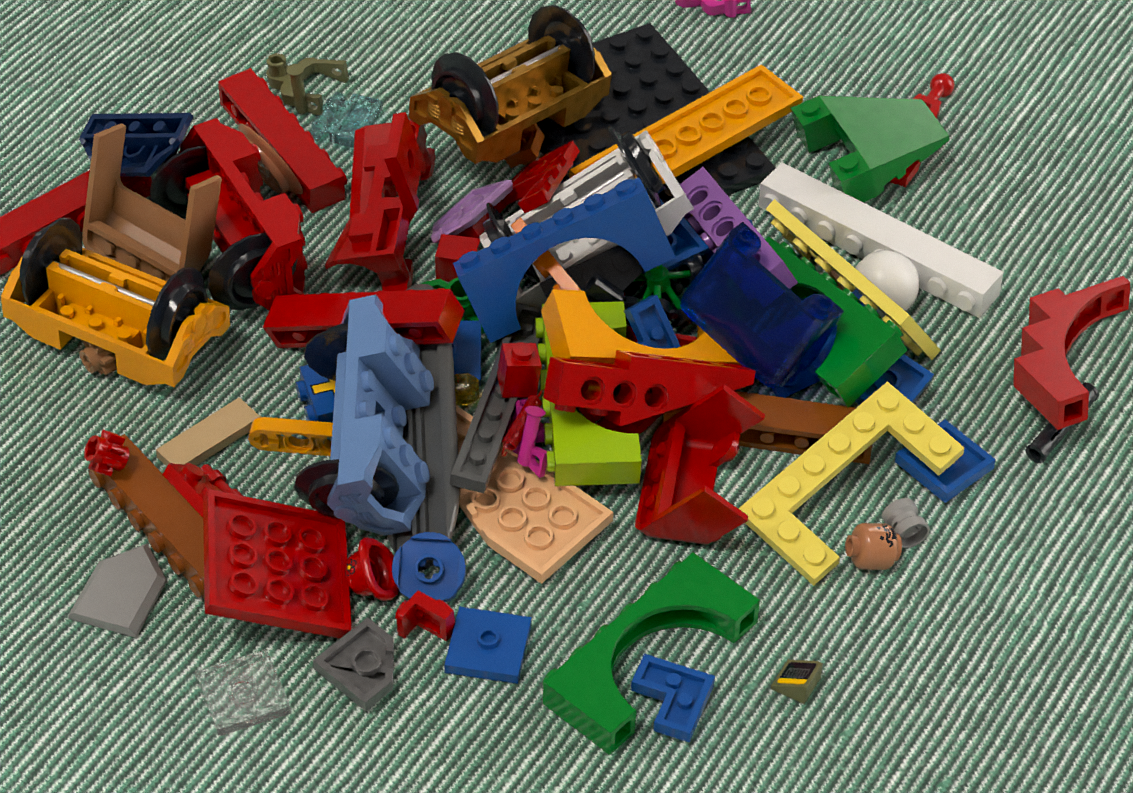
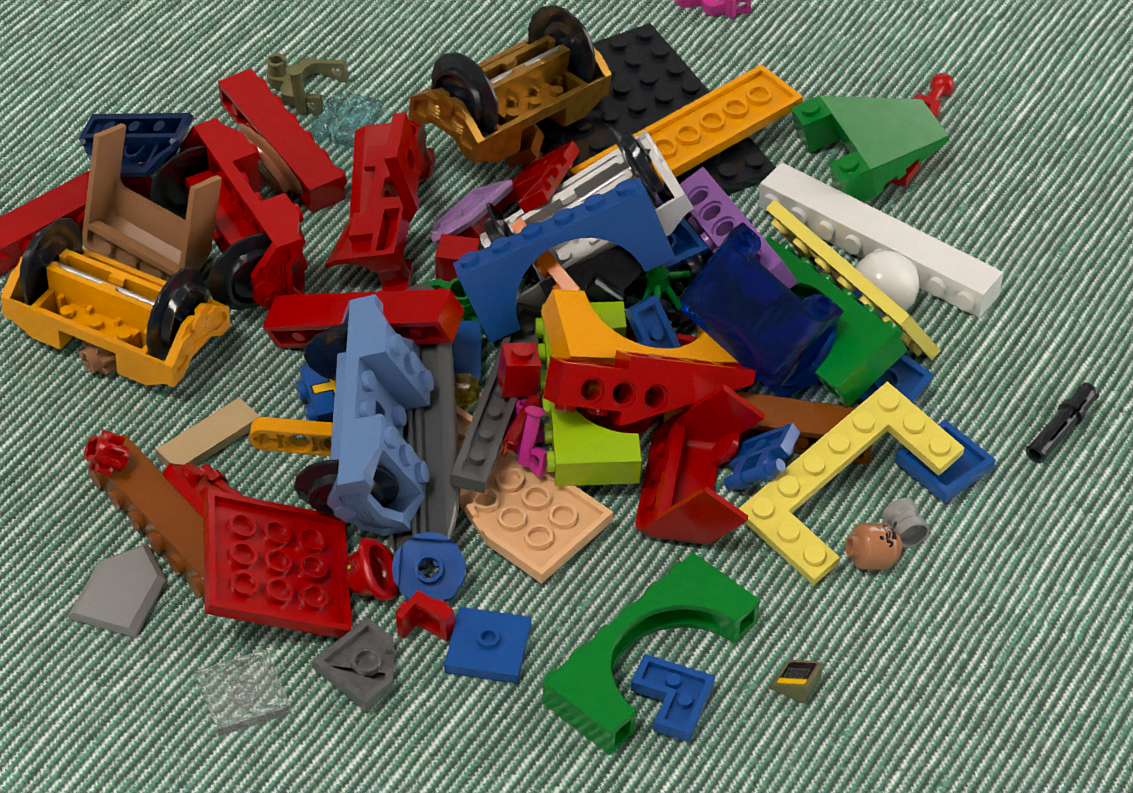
red arch [1013,276,1130,430] -> none
none -> blue plate [724,423,801,491]

